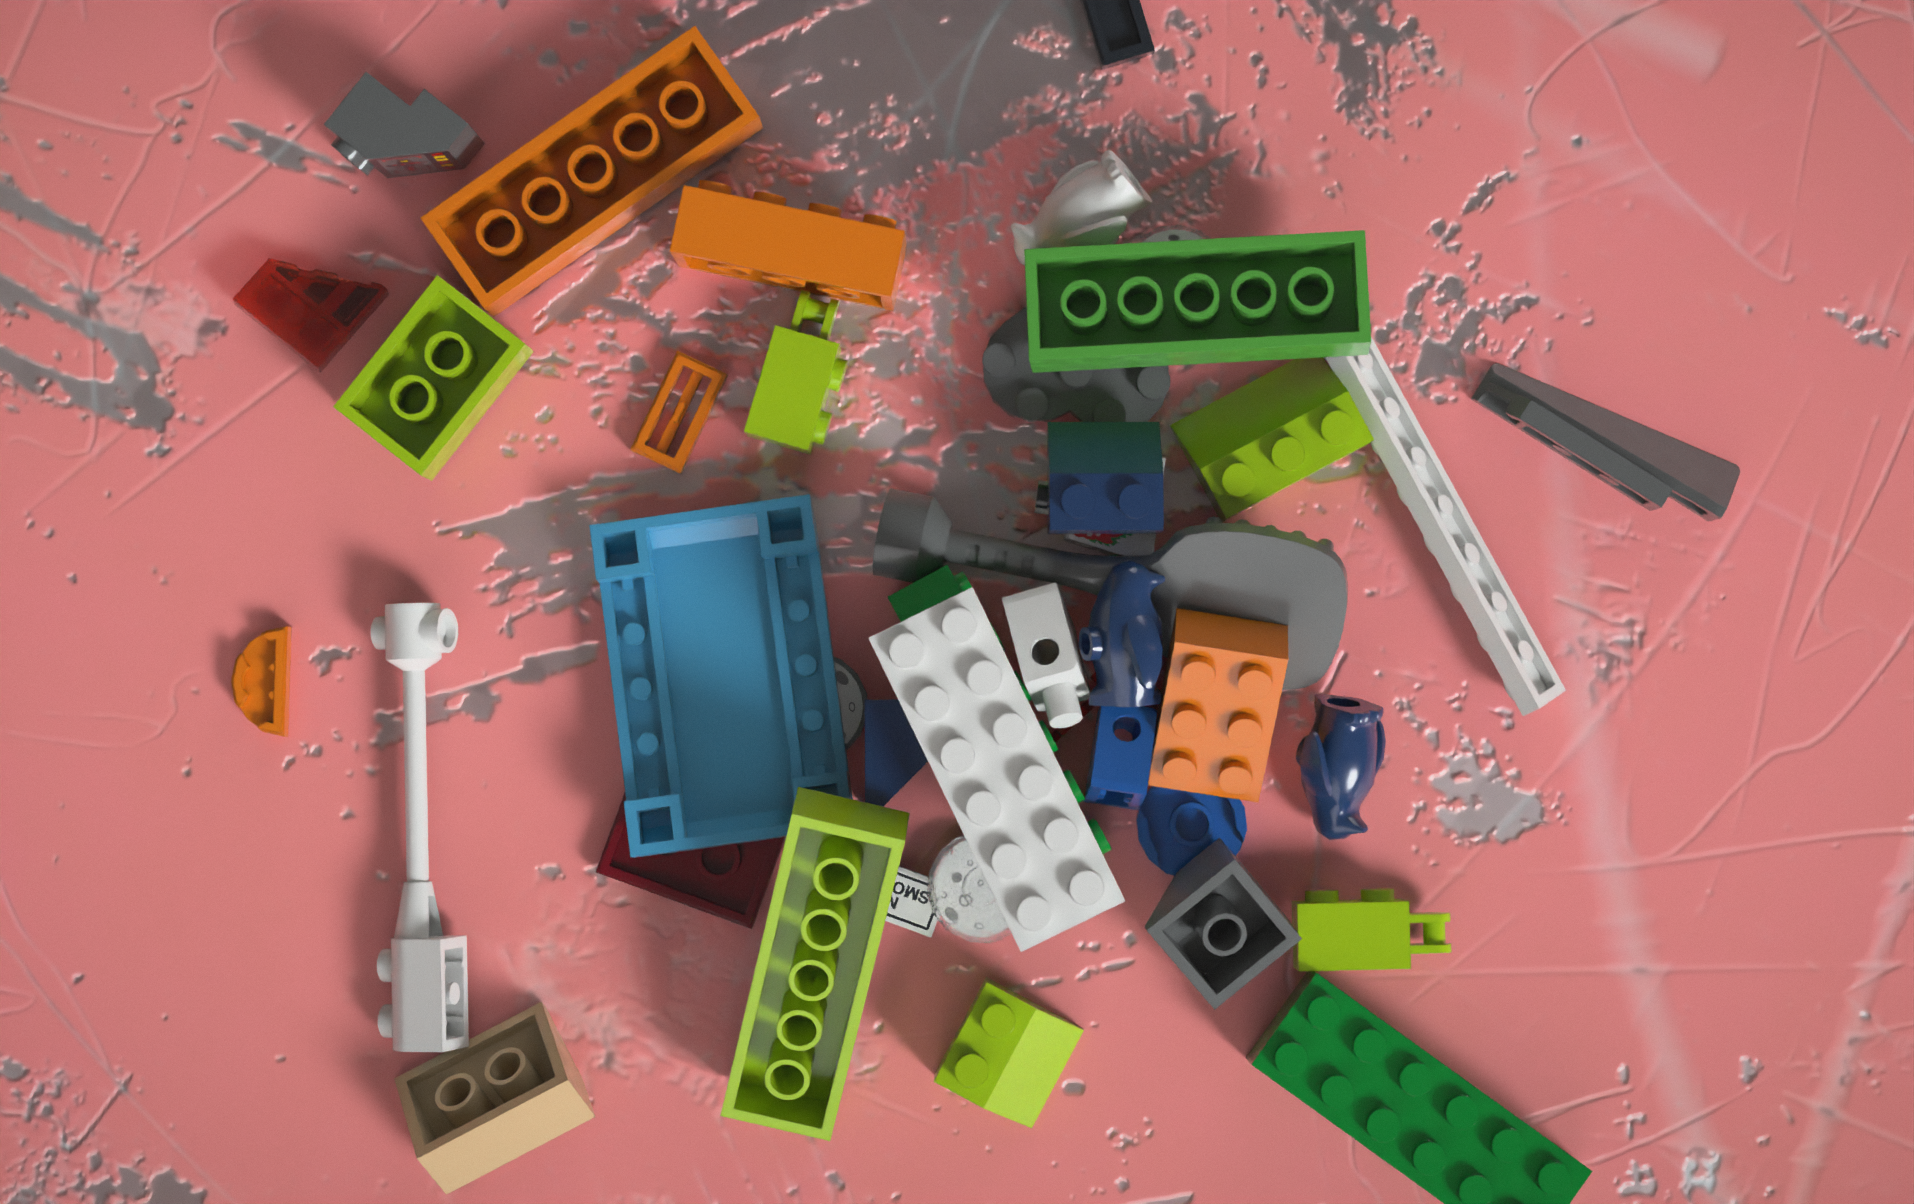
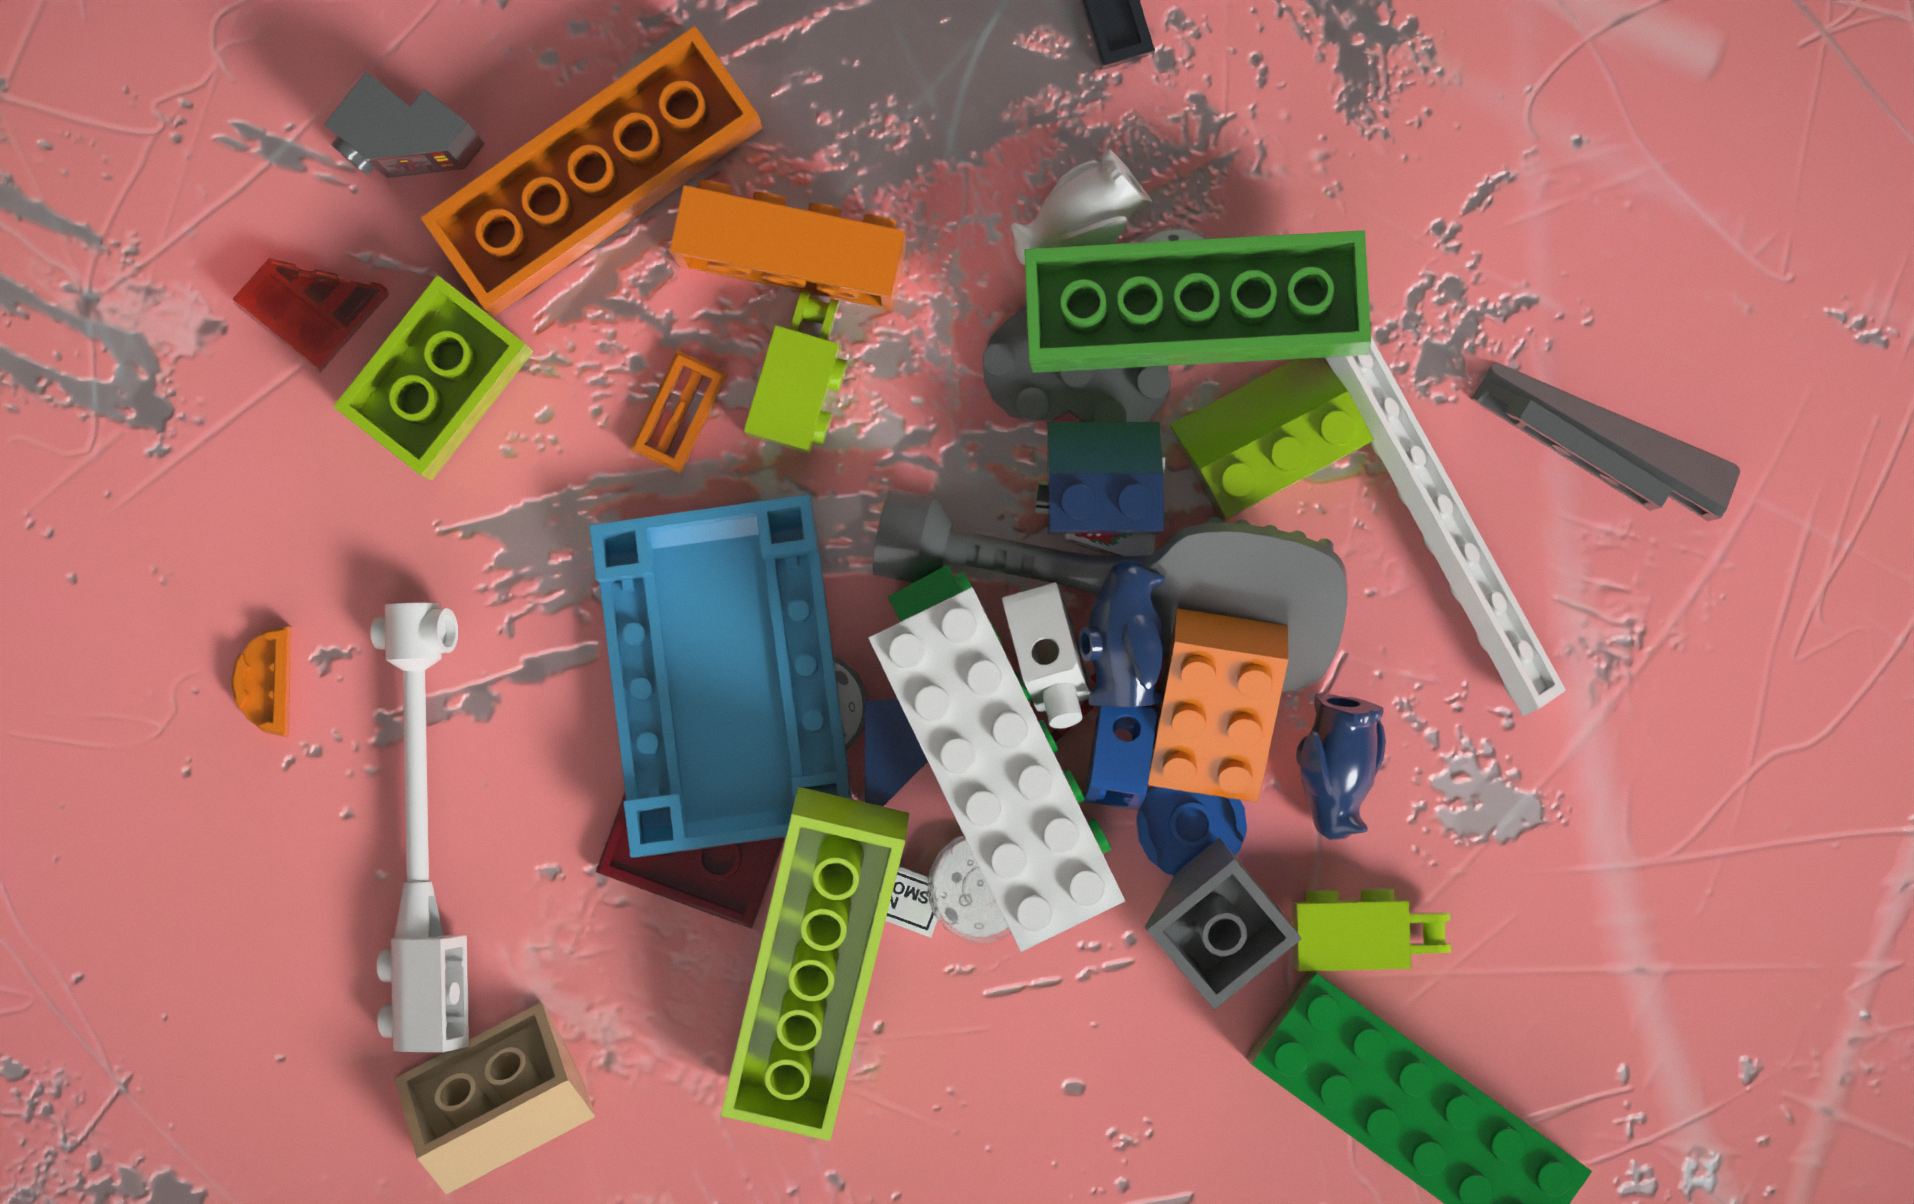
lime slope [934,977,1084,1128] -> none

